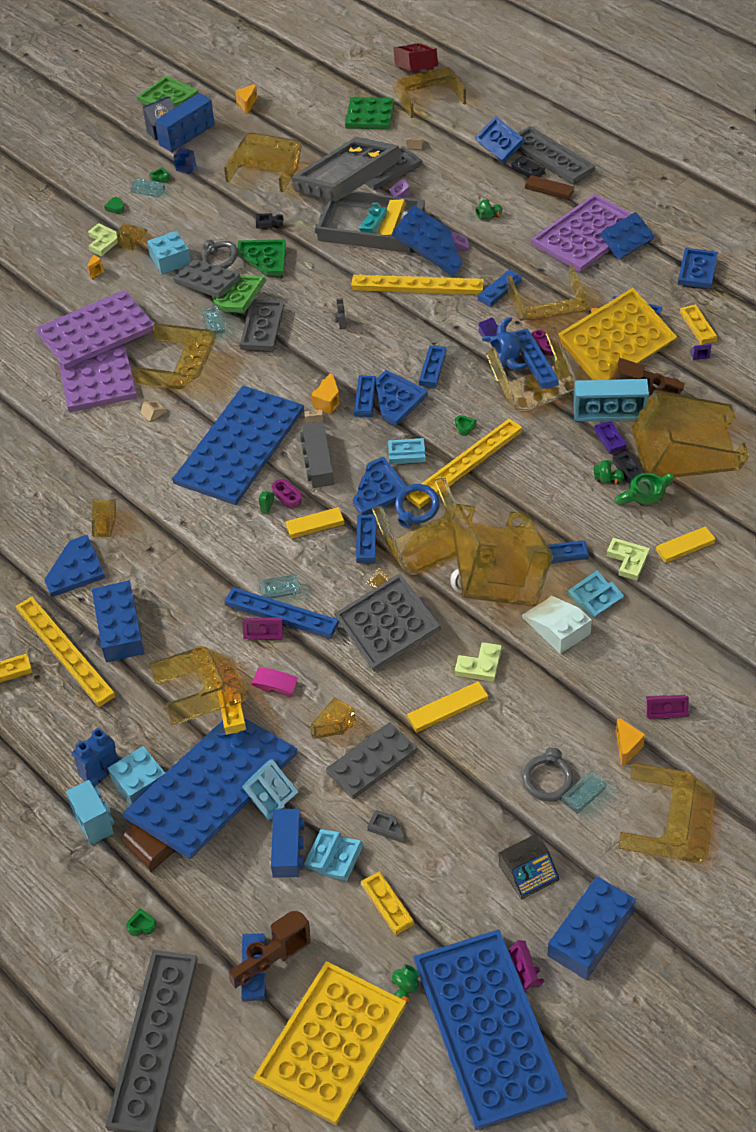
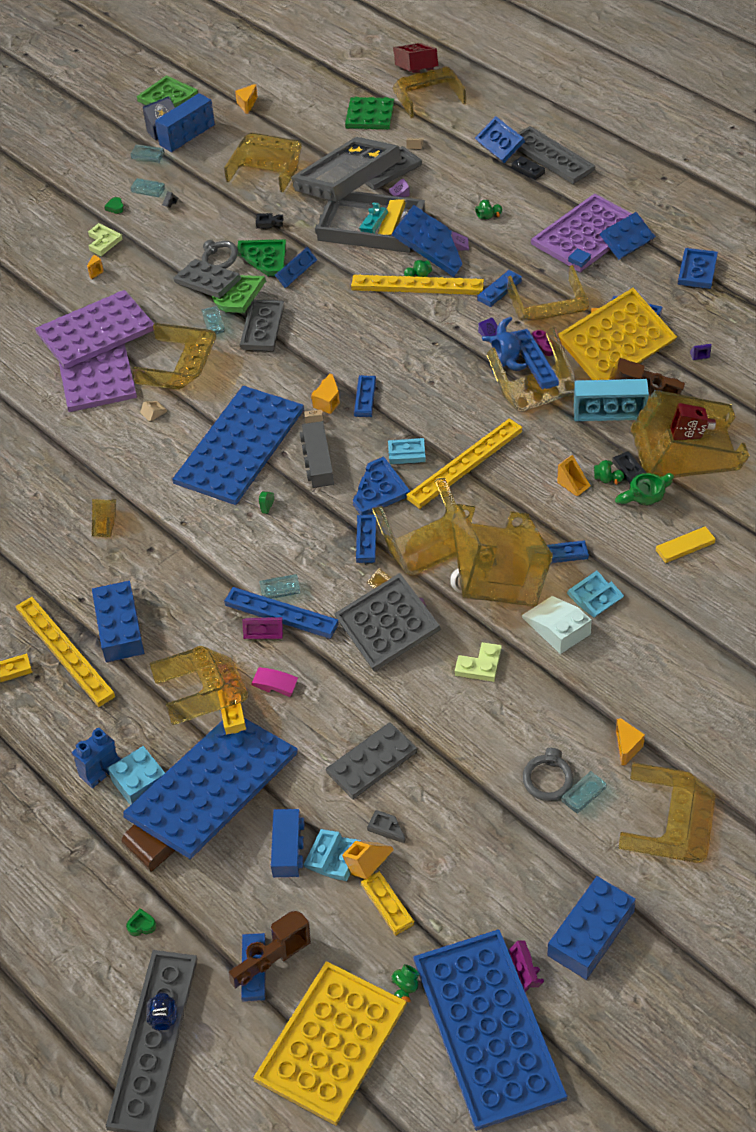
blue plate [44,535,105,597] -> none
medium azure brick [66,780,115,845] -> none
clear yellow slope [116,223,147,251] -> none
medium azure brick [147,231,191,274] -> none
green tile [150,167,170,183] -> none
clear blue brick [173,148,196,174] -> none
medium azure slope [242,759,298,820] -> none
magenta plate [272,479,302,508] -> none
yellow tile [285,507,344,539] -> none
clear yellow slope [310,697,356,739] -> none
dark grey plate [334,298,346,329] -> none
blue plate [376,370,428,426] -> none
blue piece [395,484,440,528] -> none
yellow tile [407,682,488,733] -> none
blue plate [419,345,447,388] -> none
green tile [455,415,477,436] -> none
slope [499,833,559,900] -> none
reddish brown tile [525,175,575,200] -> none
dark purple plate [594,421,627,454] -> none
yellowish green plate [606,538,650,581] -> none
magenta plate [646,695,689,719] -> none
yellow tile [680,304,718,345] -> none
none -> clear light blue plate [131,145,165,162]
none -> clear blue head [146,993,177,1031]
none -> black tile [162,191,179,208]
none -> blue tile [275,247,317,288]
none -> light orange slope [342,841,394,879]
none -> green animal [404,260,432,277]
none -> light orange slope [557,455,591,496]
none -> blue tile [568,248,591,267]
none -> dark red torso [670,403,716,440]

